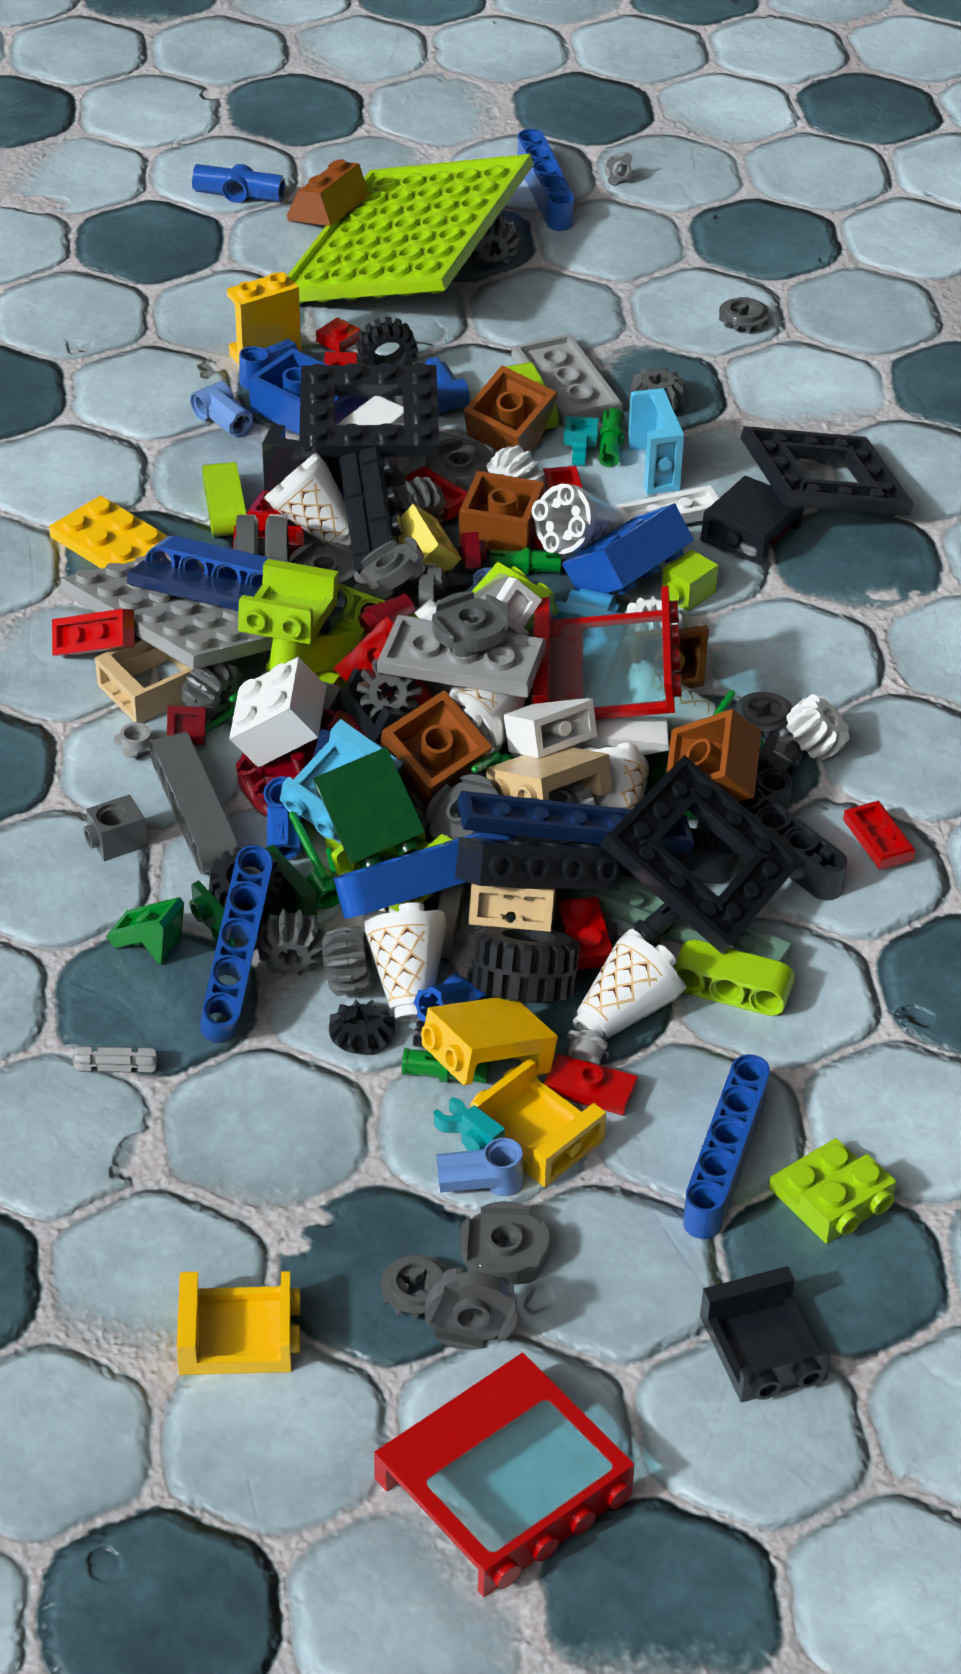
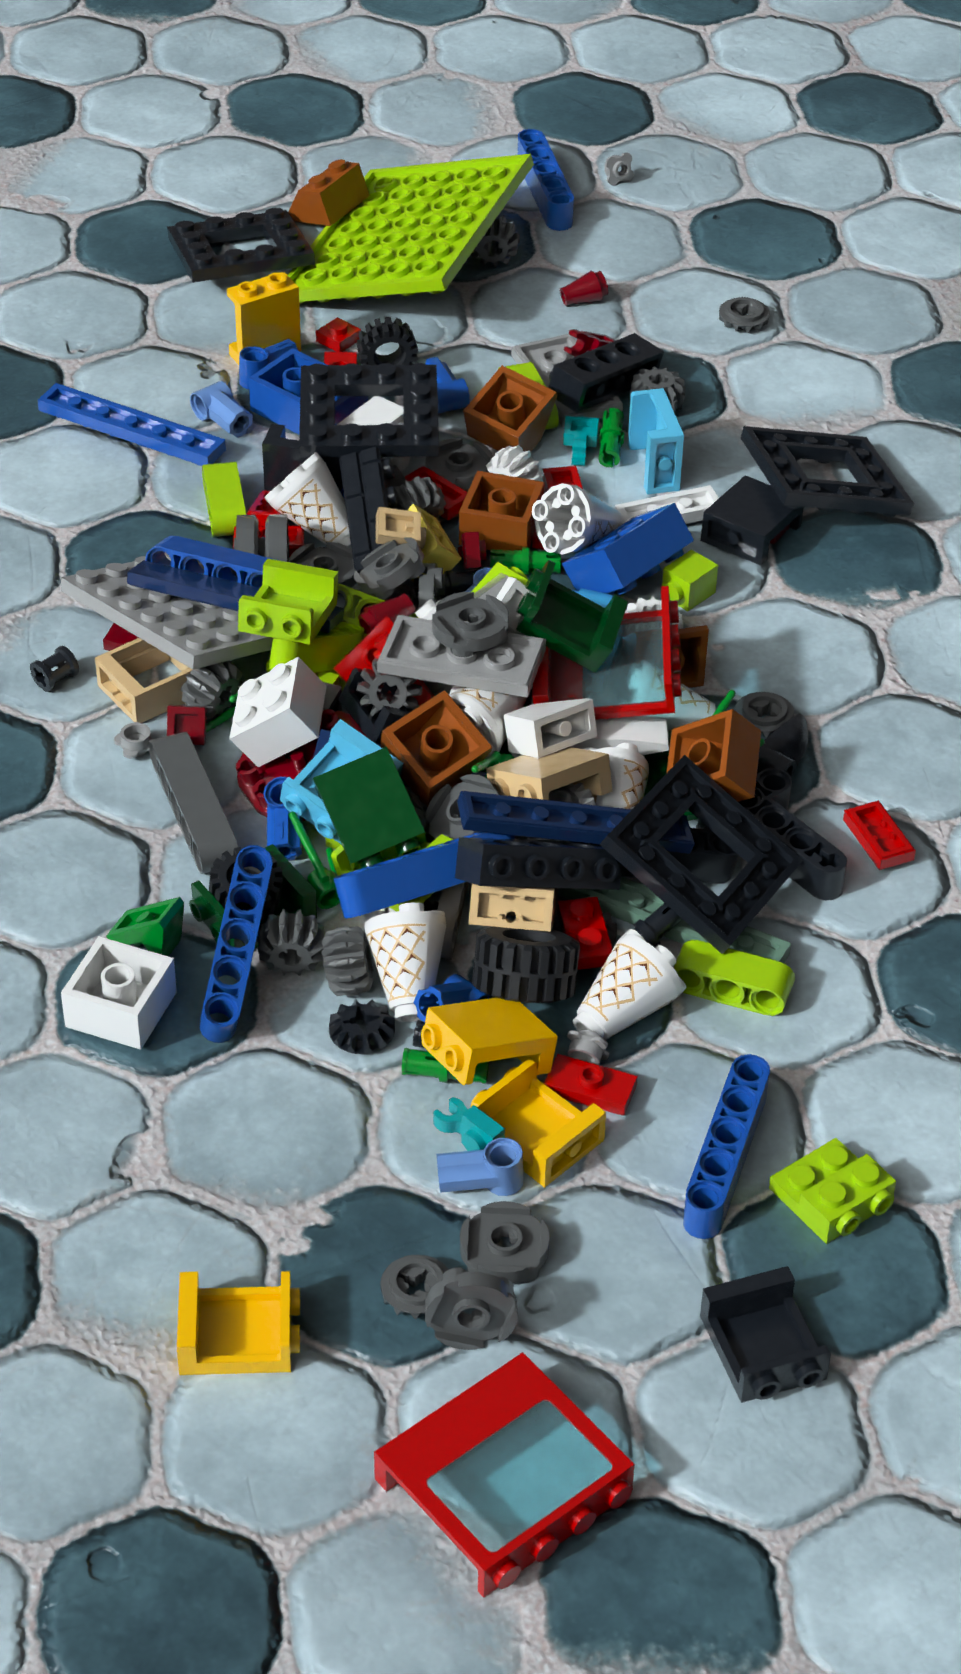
yellow plate [49,495,169,568] -> none
red plate [52,609,135,657] -> none
light grey axle [73,1046,157,1073] -> none
dark grey brick [83,794,148,861] -> none
blue piece [192,164,286,203] -> none
white gear [786,694,850,761] -> none
none -> black bush [30,646,79,692]
none -> blue plate [38,383,226,466]
none -> white brick [61,936,177,1050]
none -> black plate [167,208,315,283]
none -> tan bracket [376,507,426,549]
none -> dark green panel [516,560,628,673]
none -> black brick [548,333,664,413]
none -> dark red cone [560,270,609,306]
none -> dark red plate [564,329,616,357]

